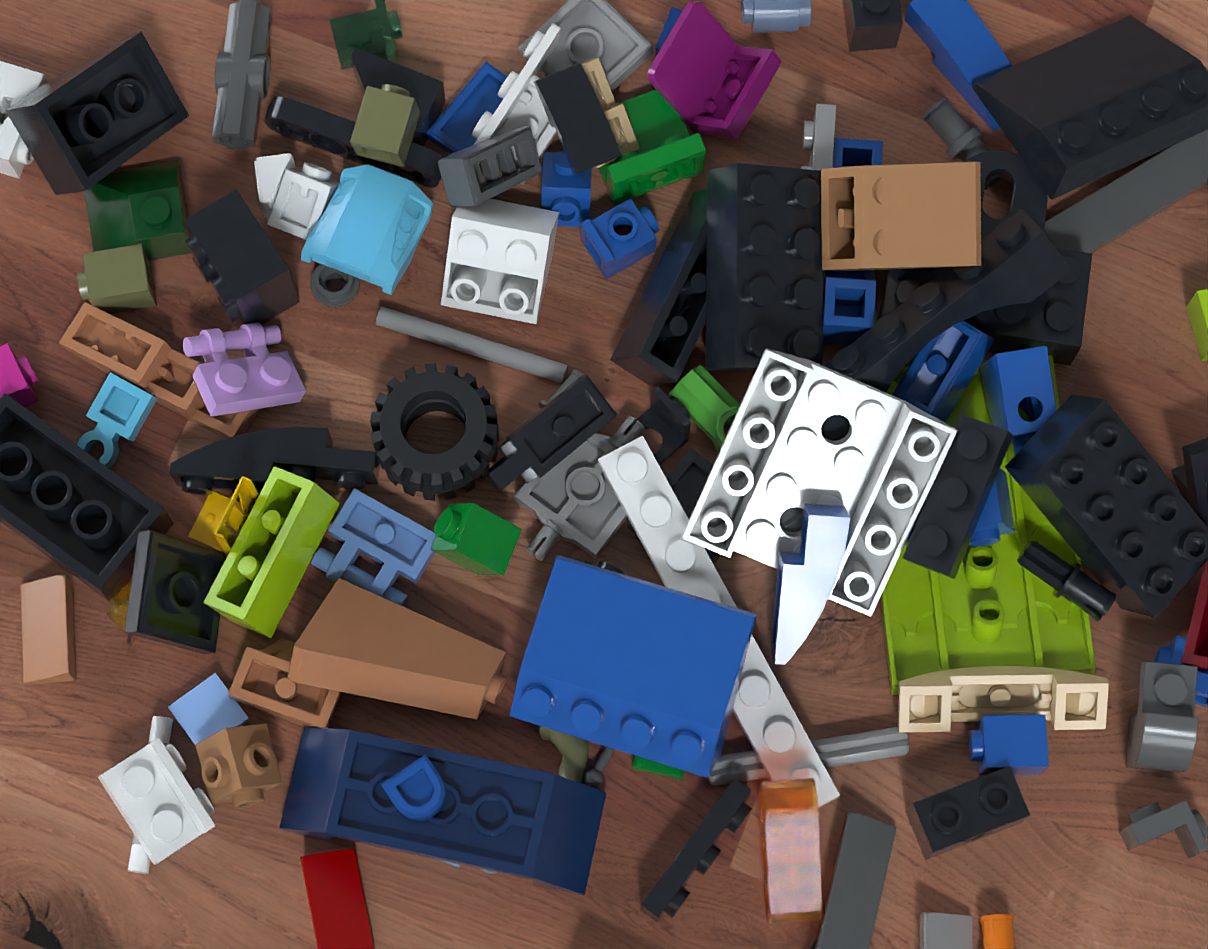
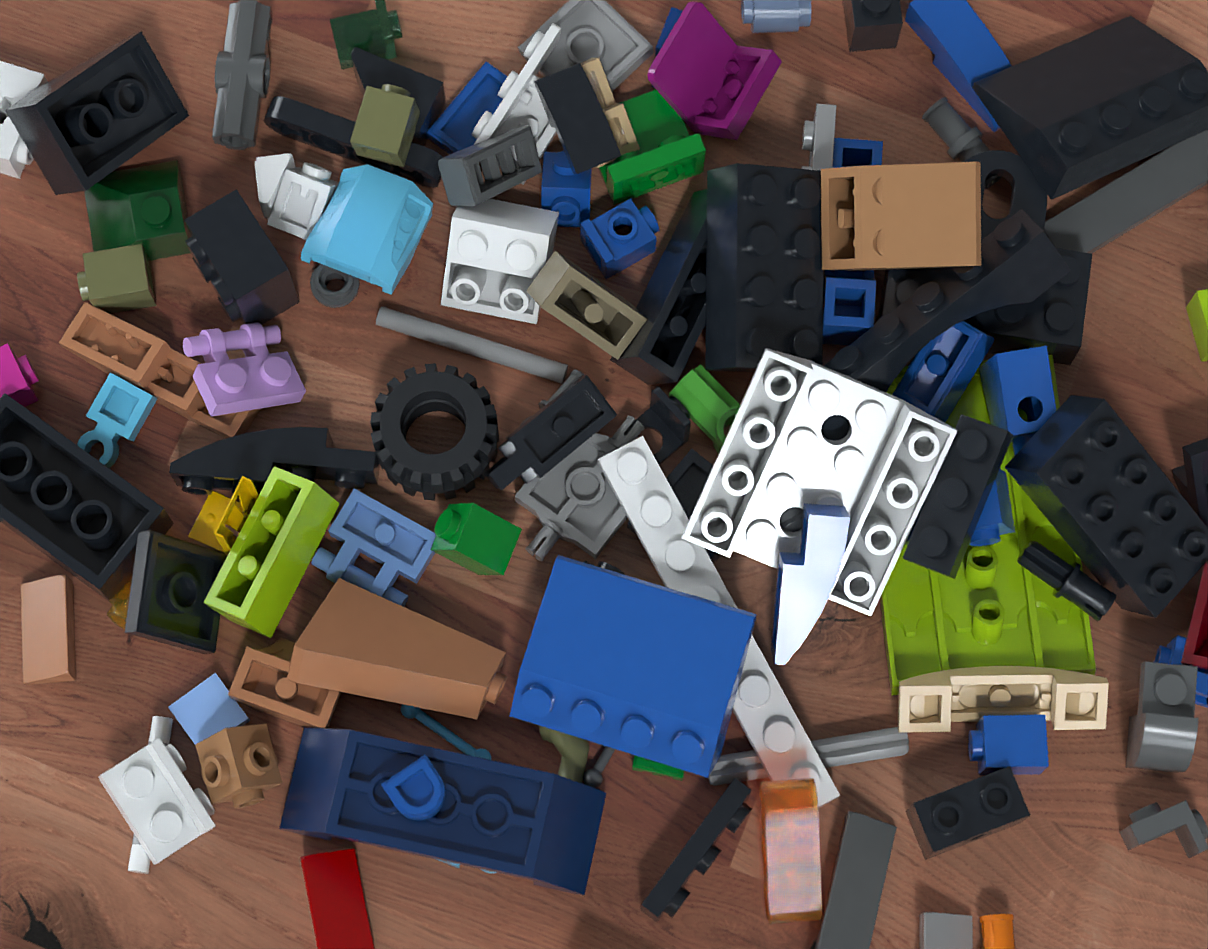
none -> dark azure hinge [401,704,491,760]
none -> dark tan brick [526,250,647,360]

